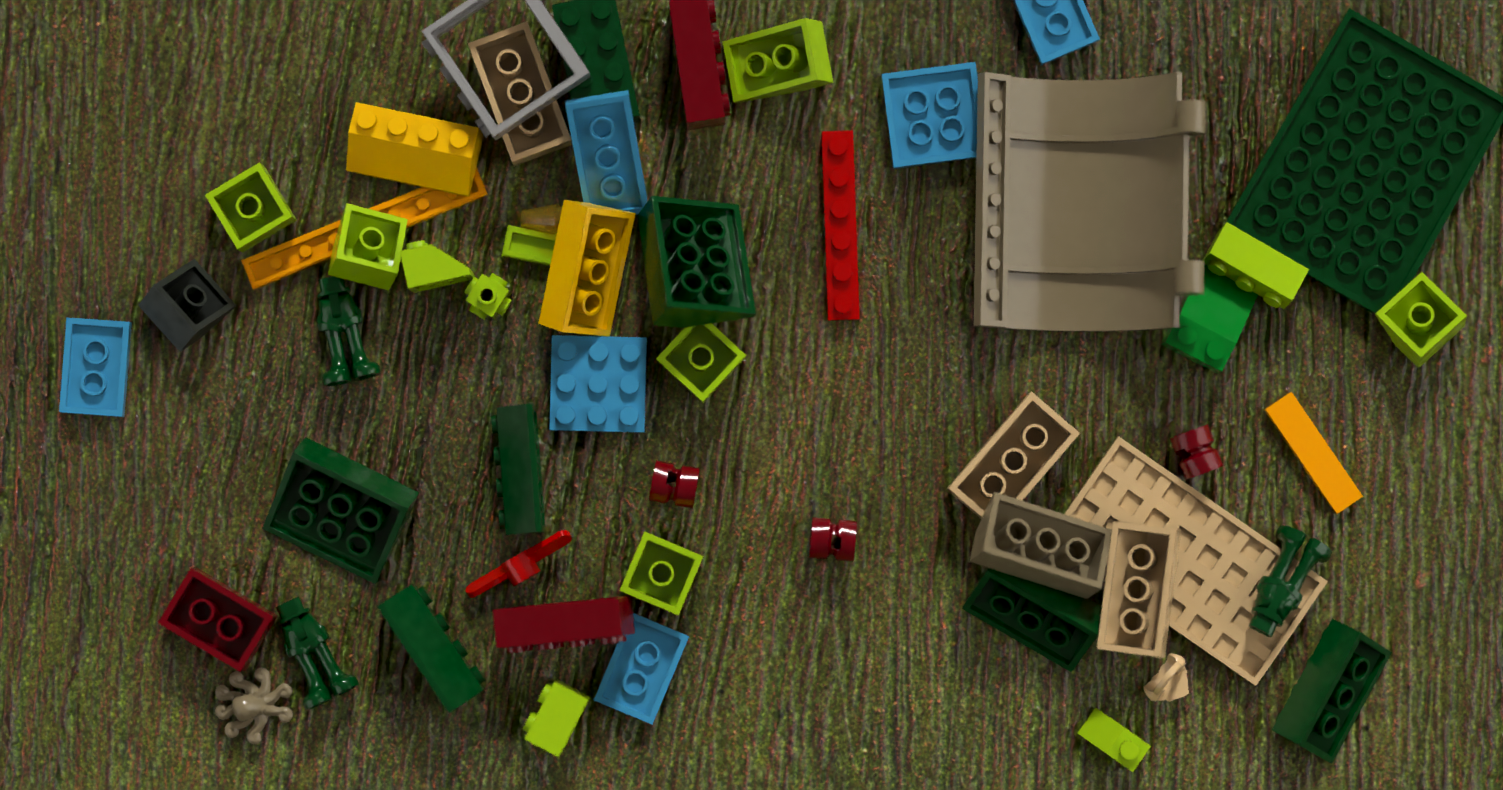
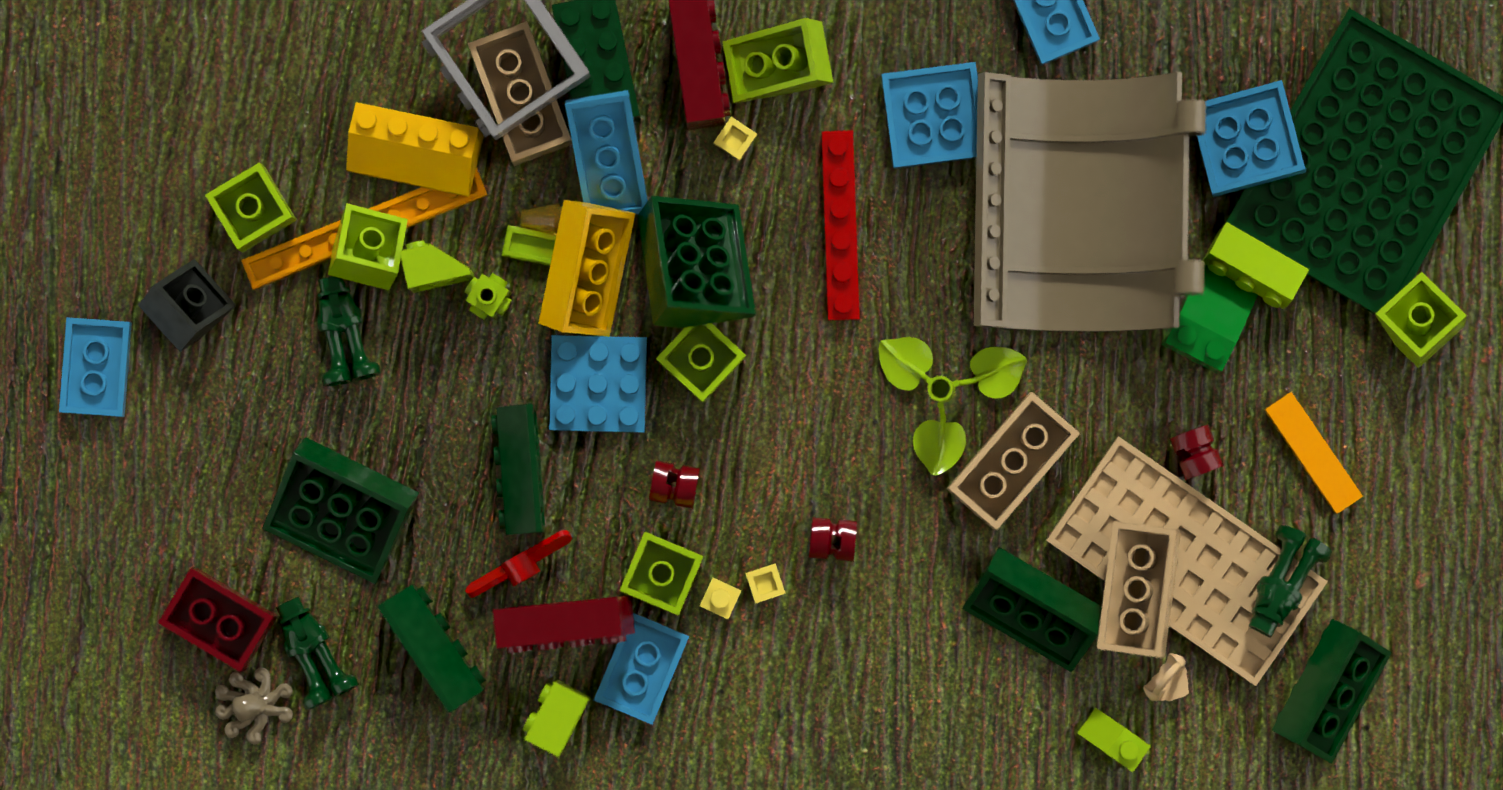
dark tan slope [969,492,1112,599] -> none
none -> light yellow plate [700,578,742,619]
none -> light yellow plate [713,117,757,161]
none -> light yellow plate [745,563,786,604]
none -> lime plant [879,337,1027,476]
none -> dark azure plate [1197,80,1306,197]

